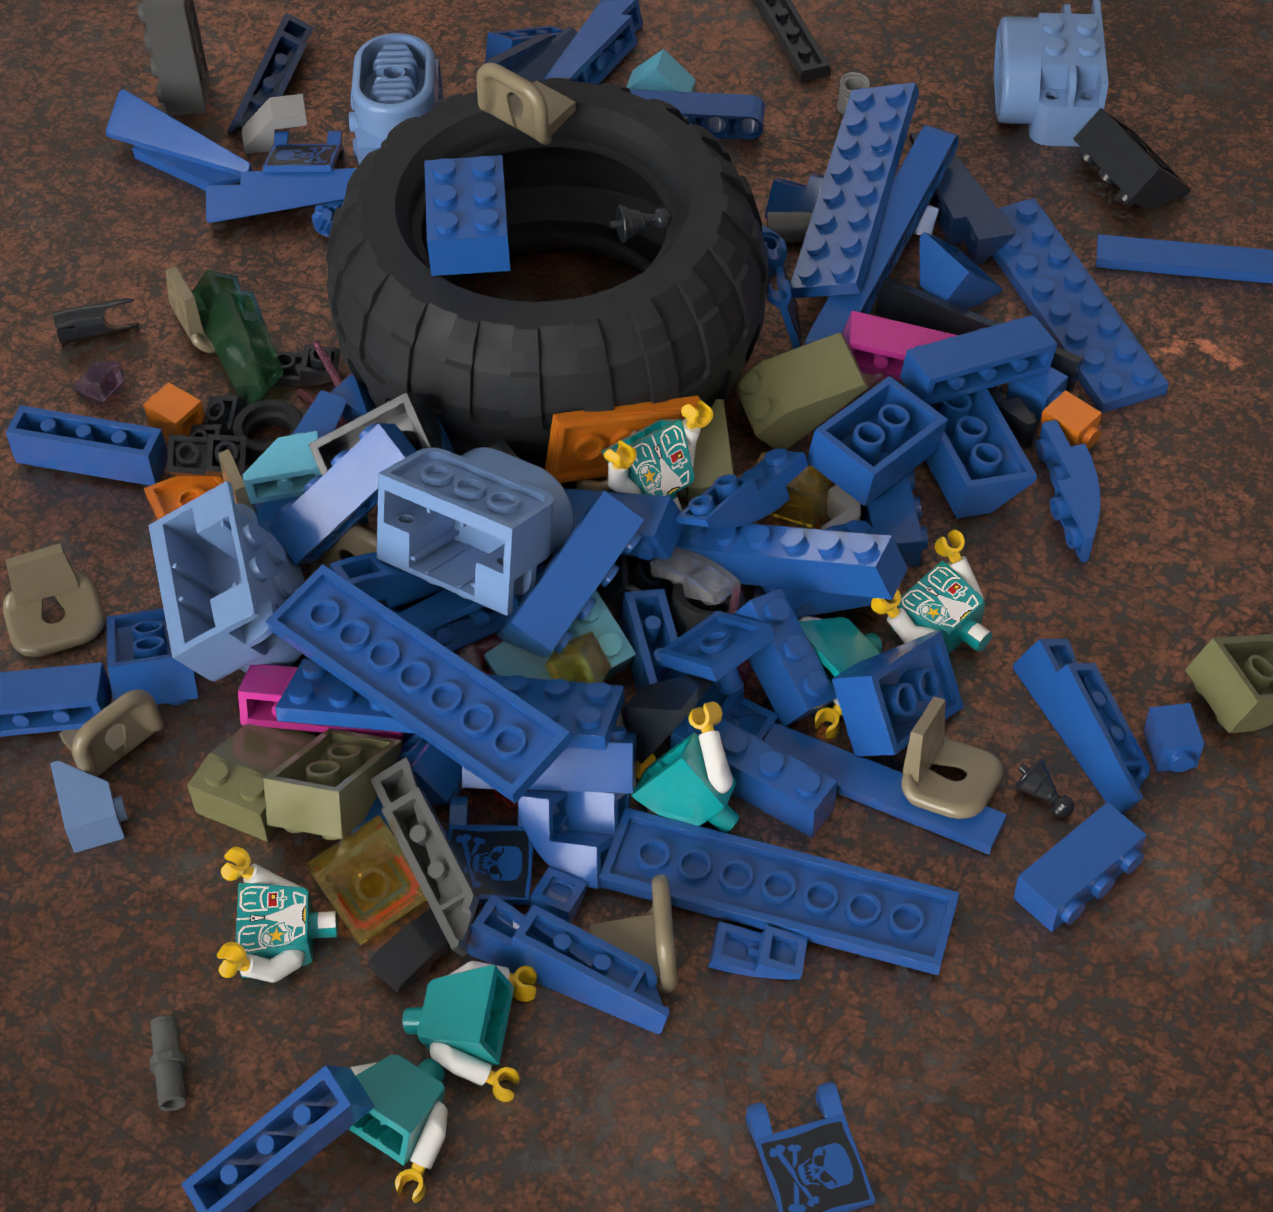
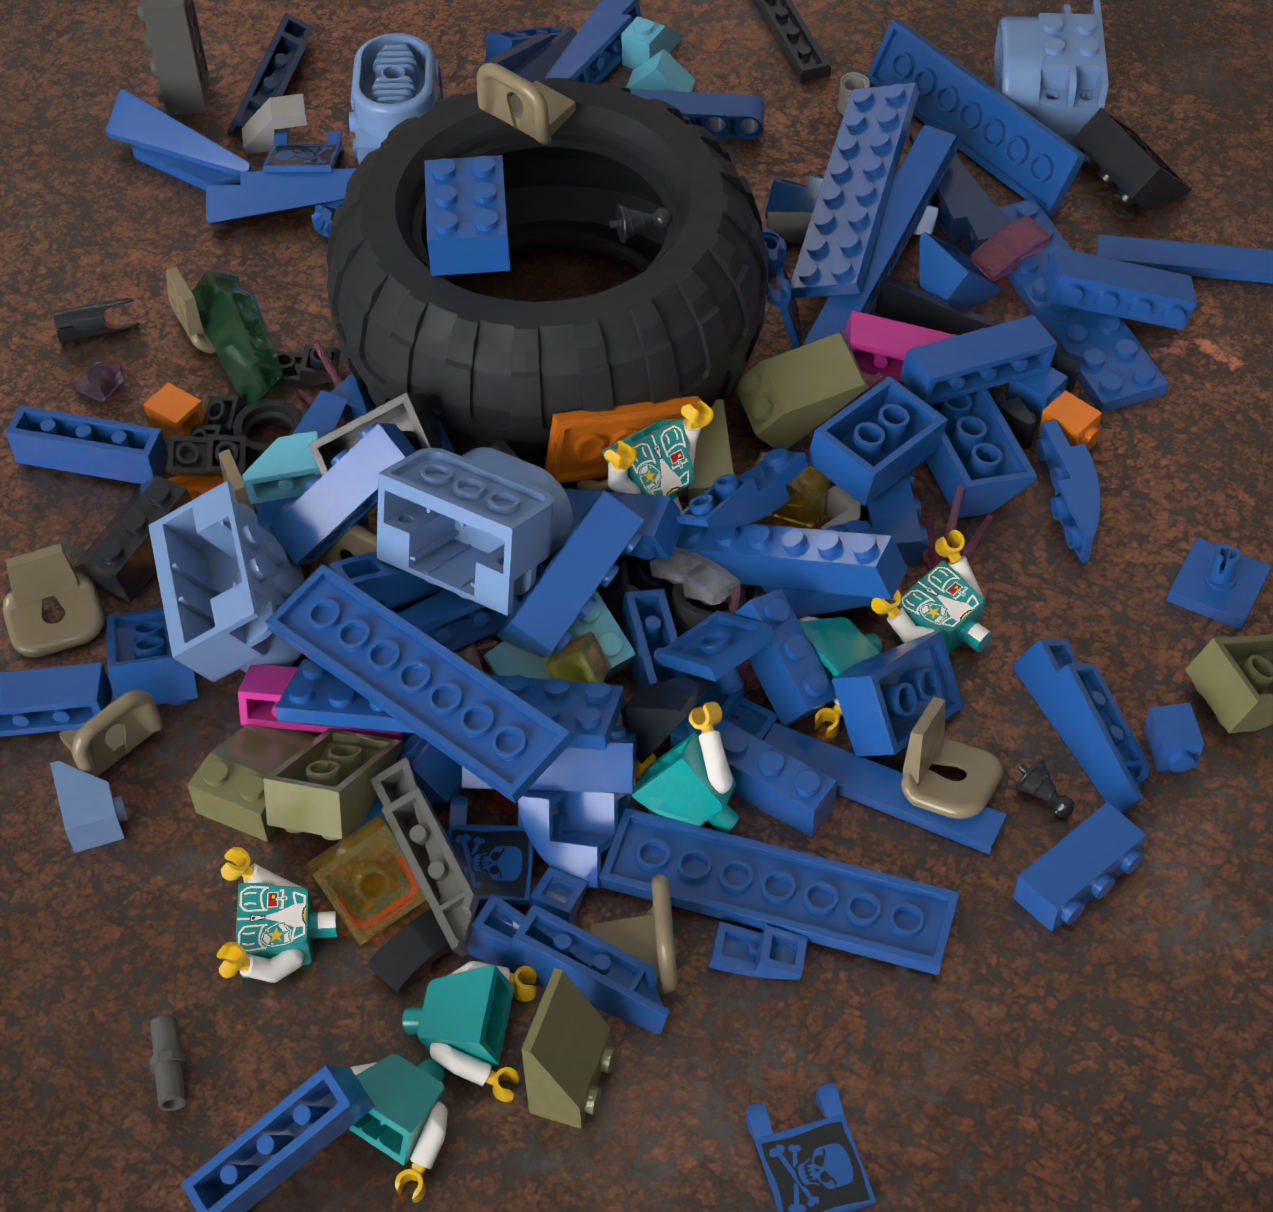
none -> black slope [73,475,193,602]
none -> olive slope [521,968,617,1129]
none -> medium azure slope [621,16,682,69]
none -> blue plate [866,19,1086,216]
none -> clear pink plant [923,484,994,570]
none -> clear pink slope [969,214,1051,282]
none -> blue brick [1043,247,1197,330]
none -> blue tile [1167,537,1272,630]

